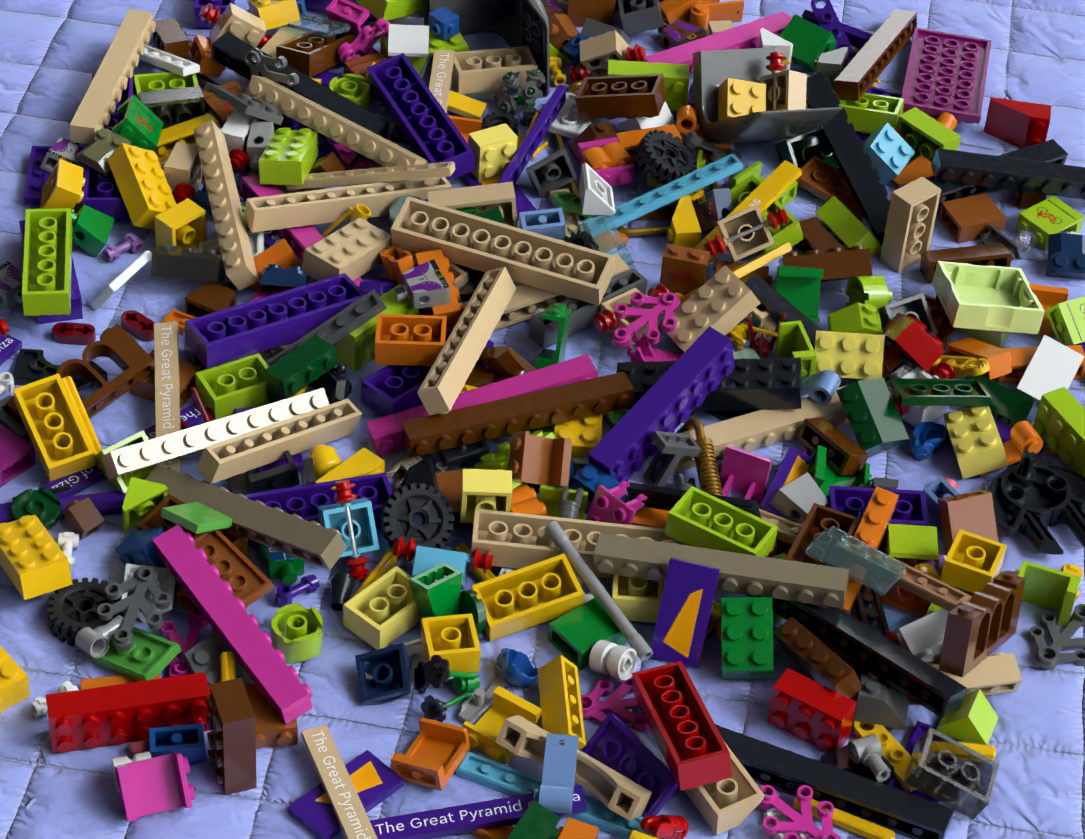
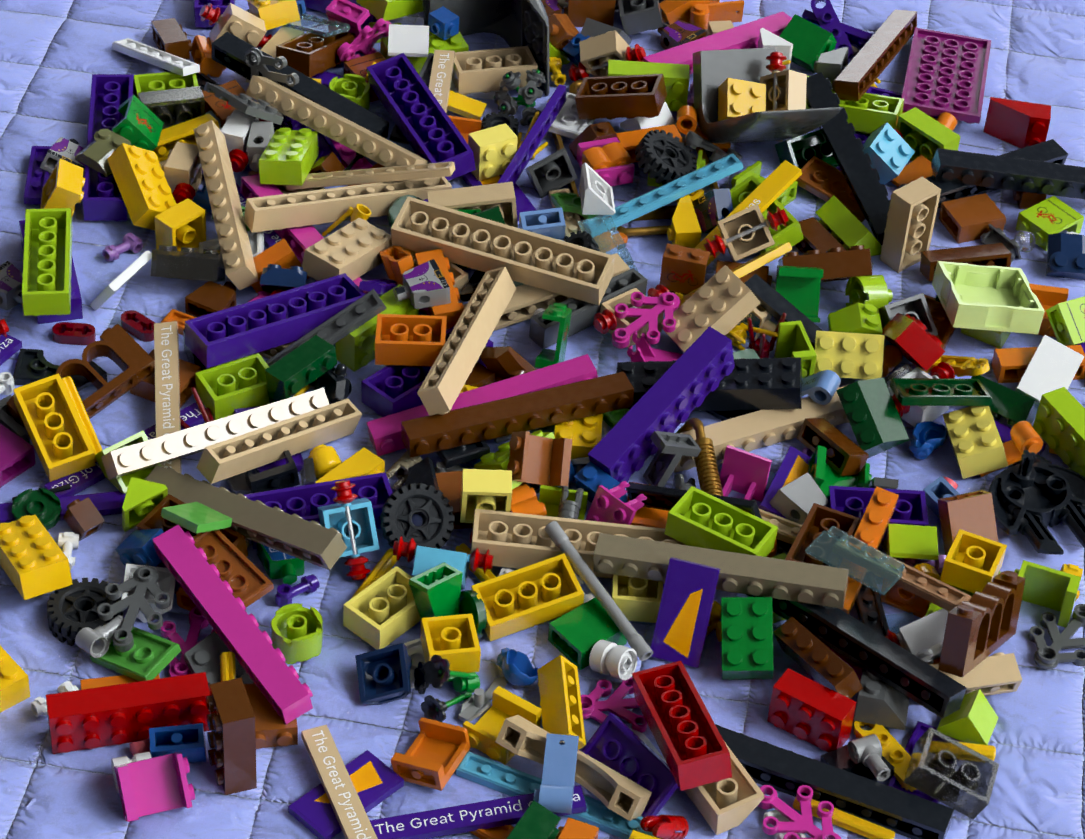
tan brick [69,9,156,145] -> none
green torso [71,205,115,257] -> none
black cone [330,572,355,611] -> none
orange brick [947,337,1012,380] -> none

